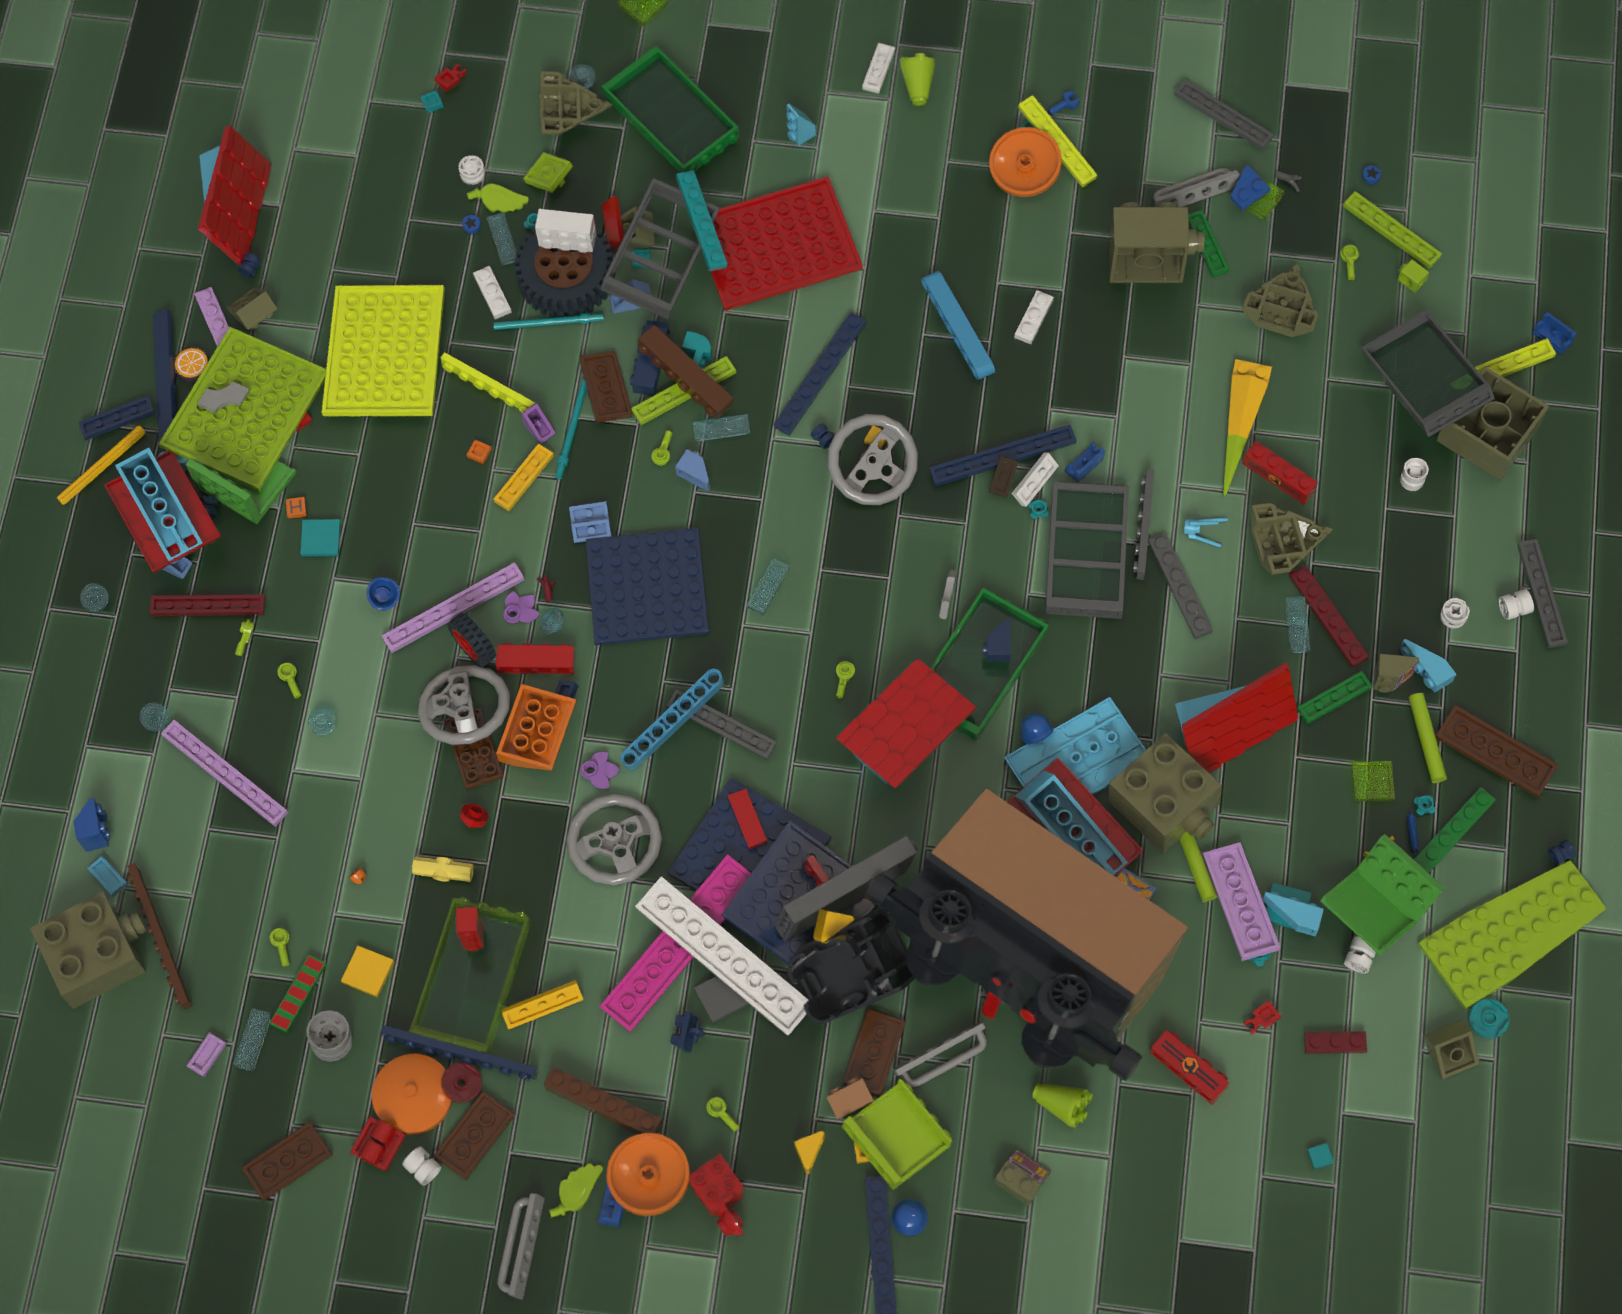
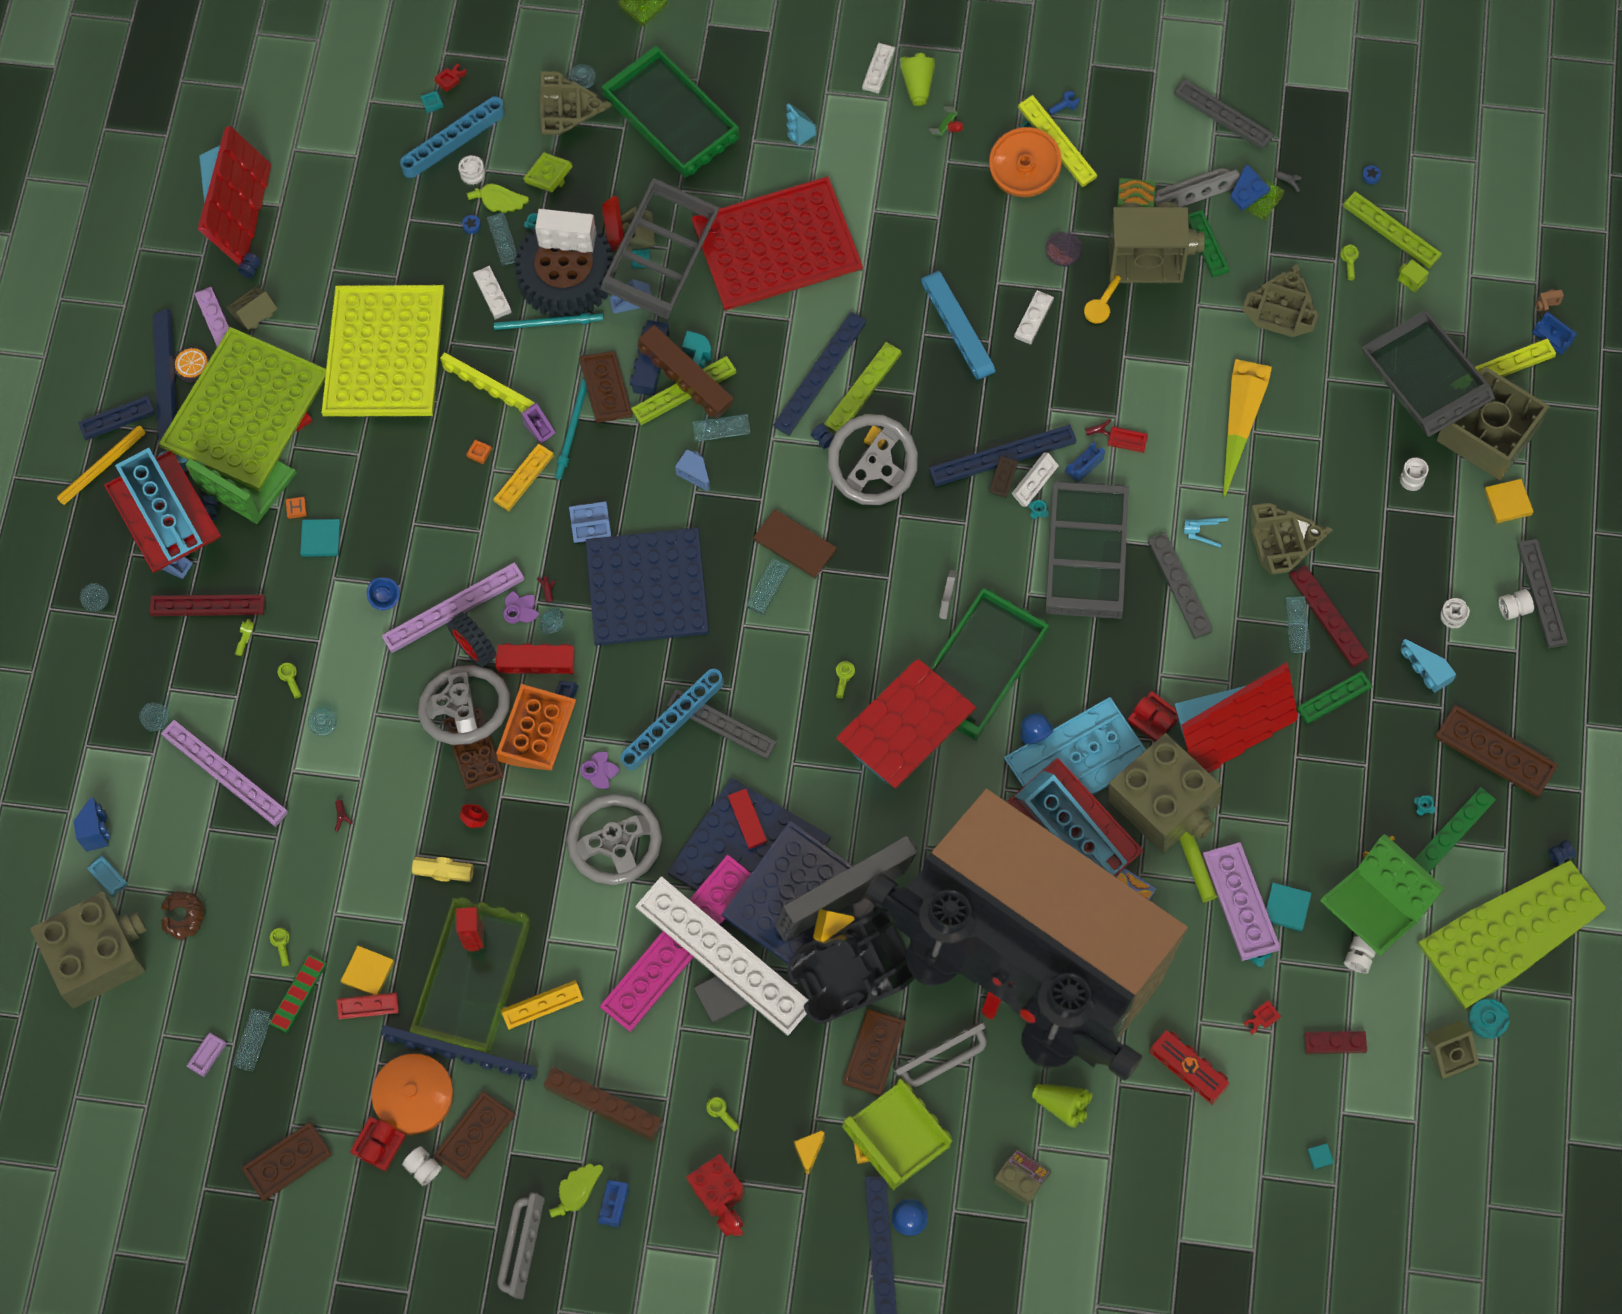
reddish brown plate [127,863,192,1010] -> none
light grey tile [198,381,250,413] -> none
light grey wheel [307,1010,353,1062] -> none
orange hinge [349,867,366,885] -> none
dark red plate [441,1062,482,1103] -> none
orange dish [607,1133,690,1216] -> none
lime plate [651,431,673,466] -> none
dark blue hips [670,1011,705,1053] -> none
teal plate [676,170,727,271] -> none
red plate [804,855,829,887] -> none
medium nougat brick [826,1077,875,1120] -> none
dark blue slope [983,619,1011,662] -> none
dark grey plate [1133,469,1154,580] -> none
red brick [1243,441,1318,505] -> none
medium azure slope [1263,892,1324,936] -> none
clear neon green plate [1351,761,1395,801] -> none
olive slope [1373,654,1419,693] -> none
blue piece [1407,809,1419,857] -> none
lime piece [1409,693,1447,783] -> none
none -> reddish brown piece [161,891,205,940]
none -> dark red bar [335,800,353,832]
none -> red tile [337,992,399,1019]
none -> dark azure beam [400,97,505,178]
none -> reddish brown tile [753,509,837,579]
none -> lime plate [824,342,901,434]
none -> piece [929,107,963,136]
none -> tile [1045,232,1082,266]
none -> yellow piece [1084,275,1121,323]
none -> dark red bar [1085,419,1112,436]
none -> red tile [1108,426,1148,453]
none -> slope [1117,178,1156,207]
none -> red plate [1127,691,1178,742]
none -> yellow tile [1484,479,1533,523]
none -> medium nougat bracket [1536,289,1564,317]

